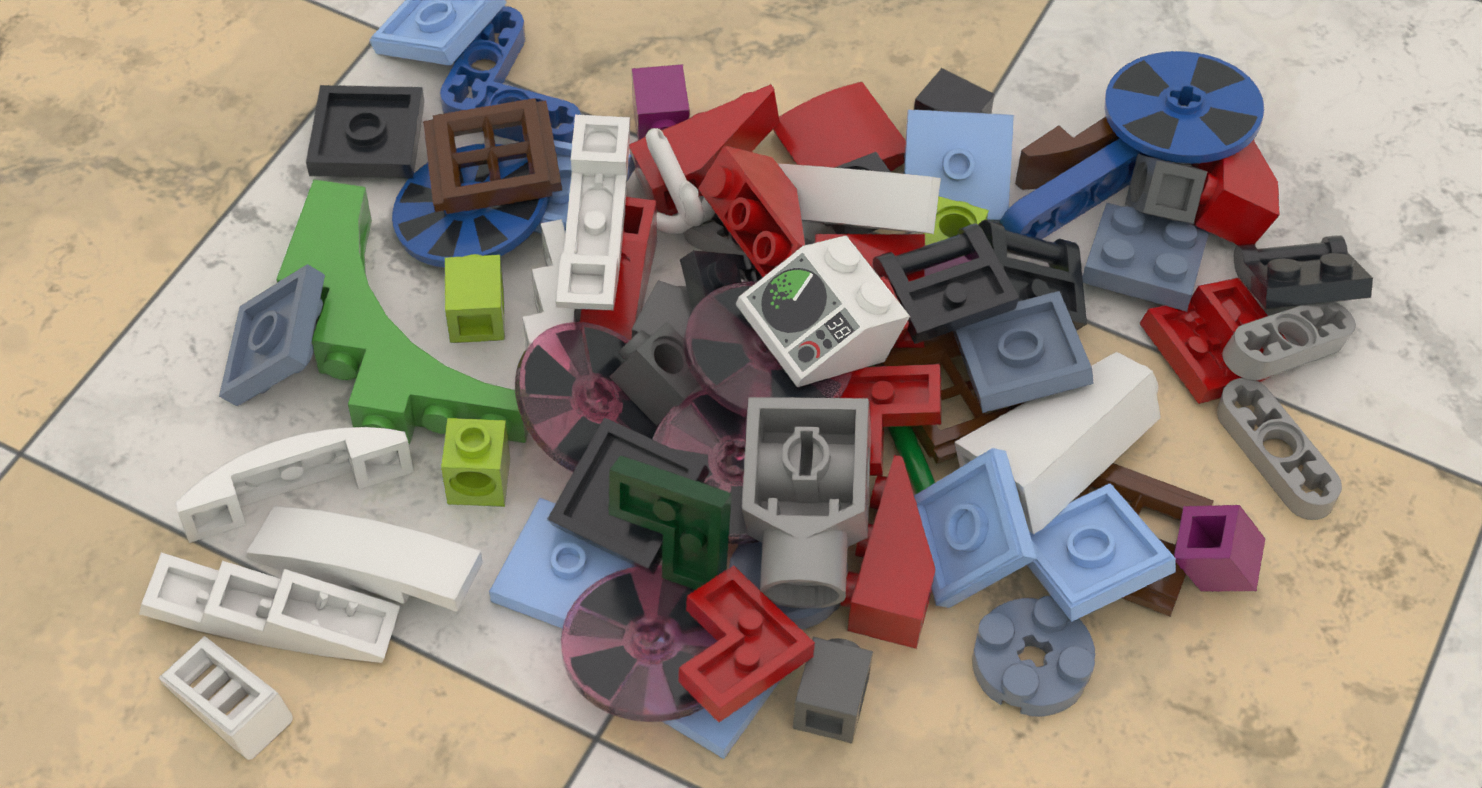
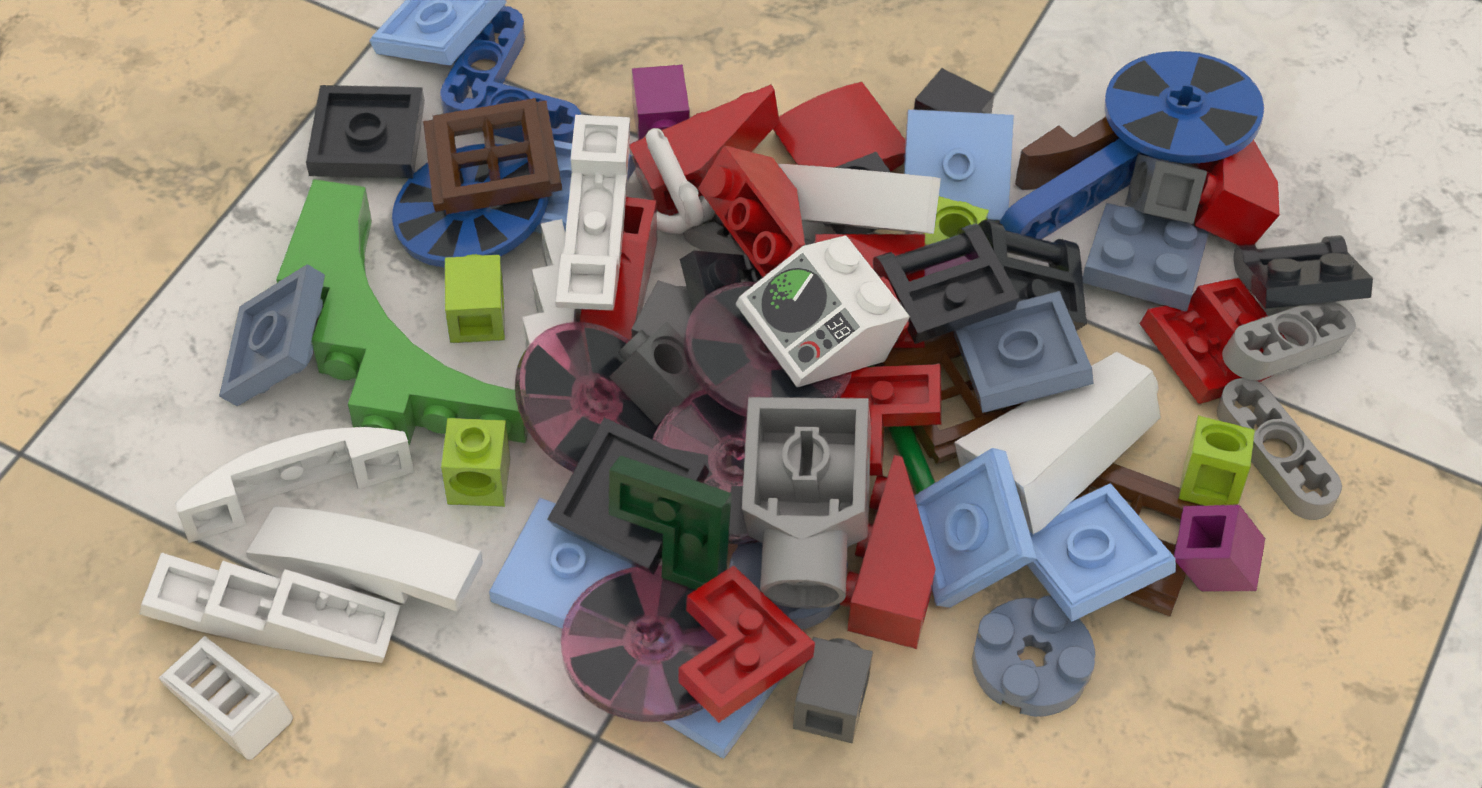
none -> lime brick [1178,415,1255,506]

